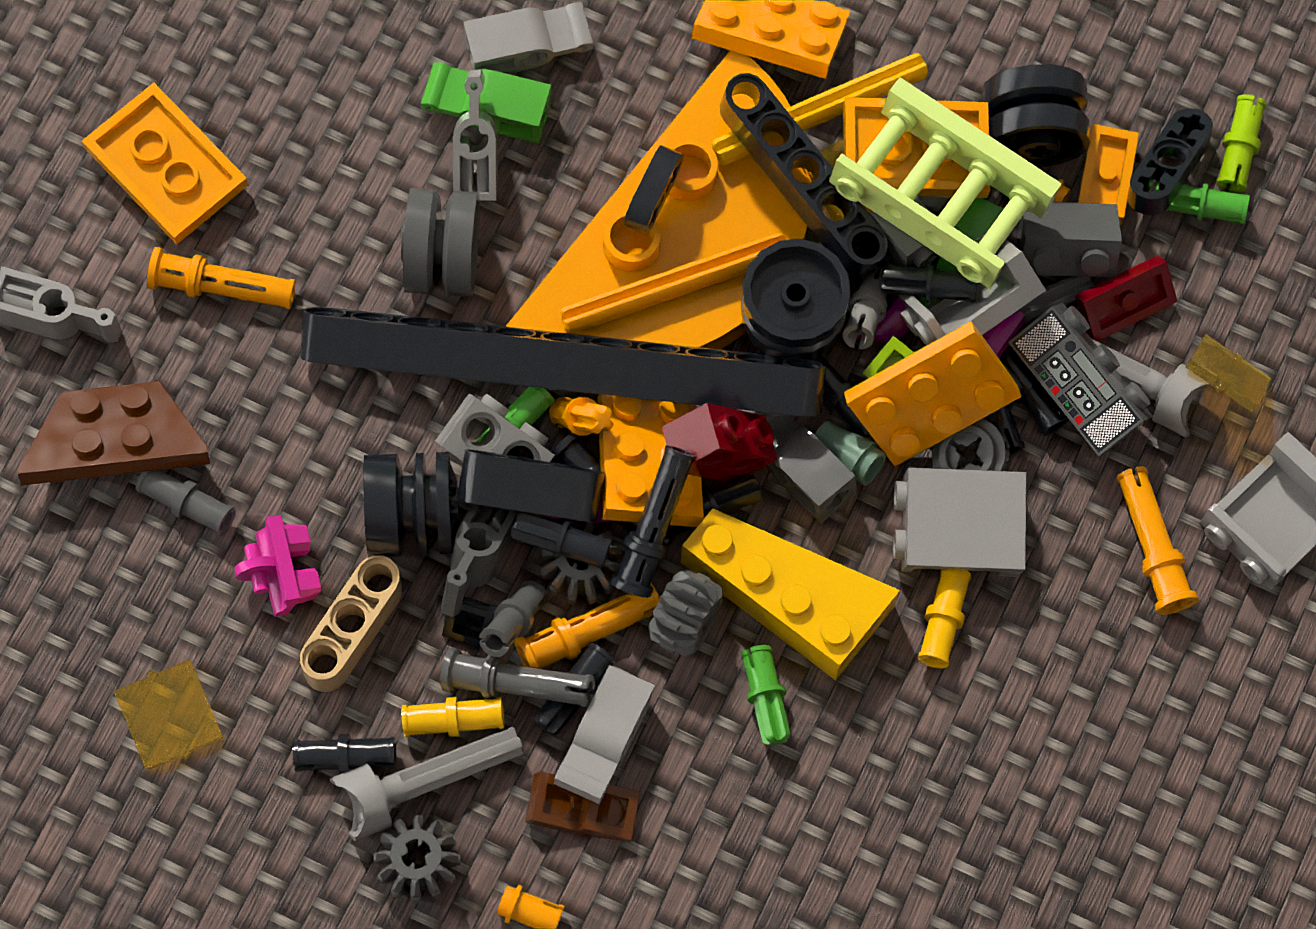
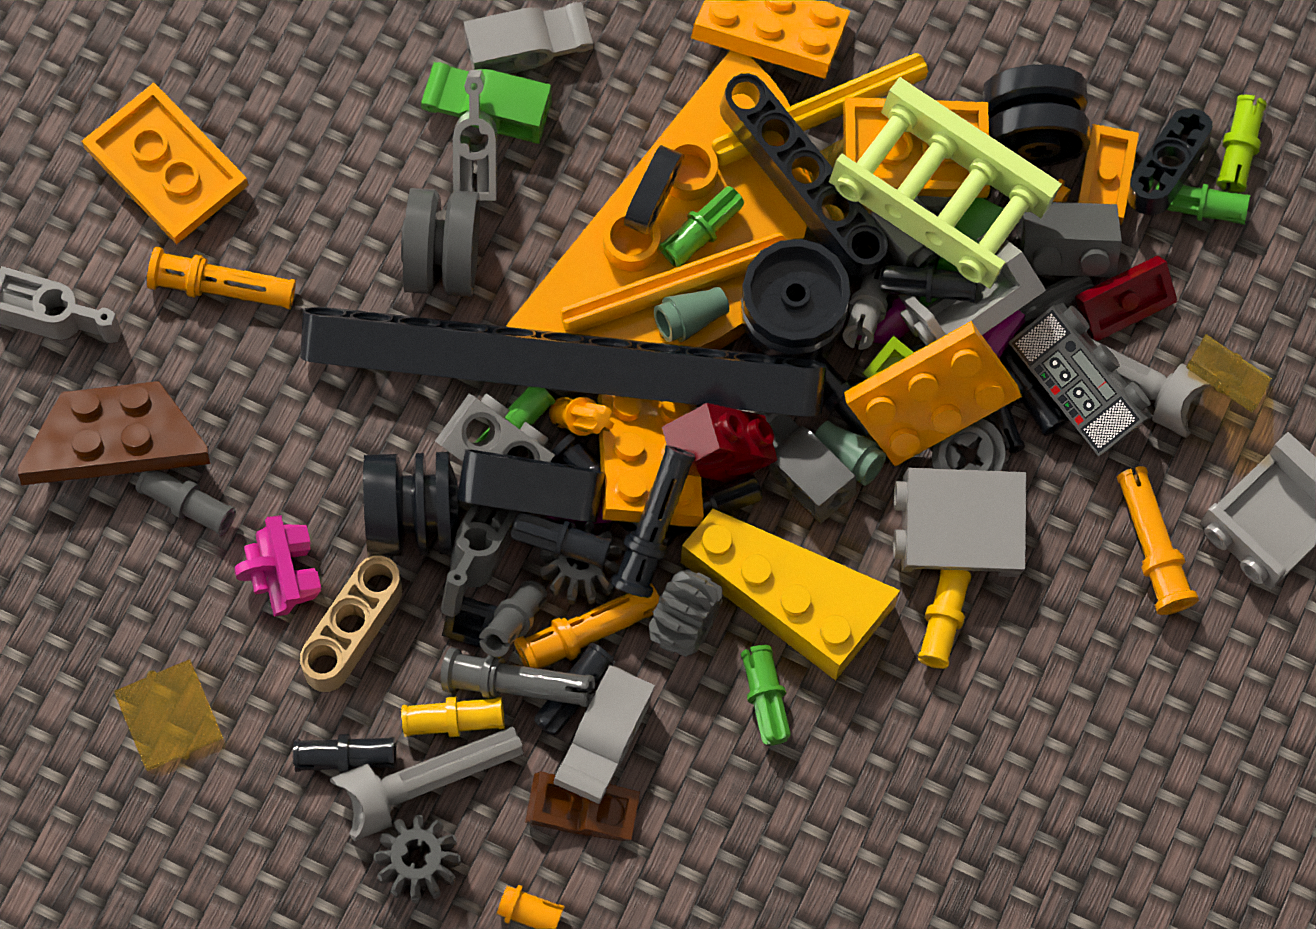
none -> sand green cone [654,287,730,342]
none -> bright green axle [659,186,745,267]

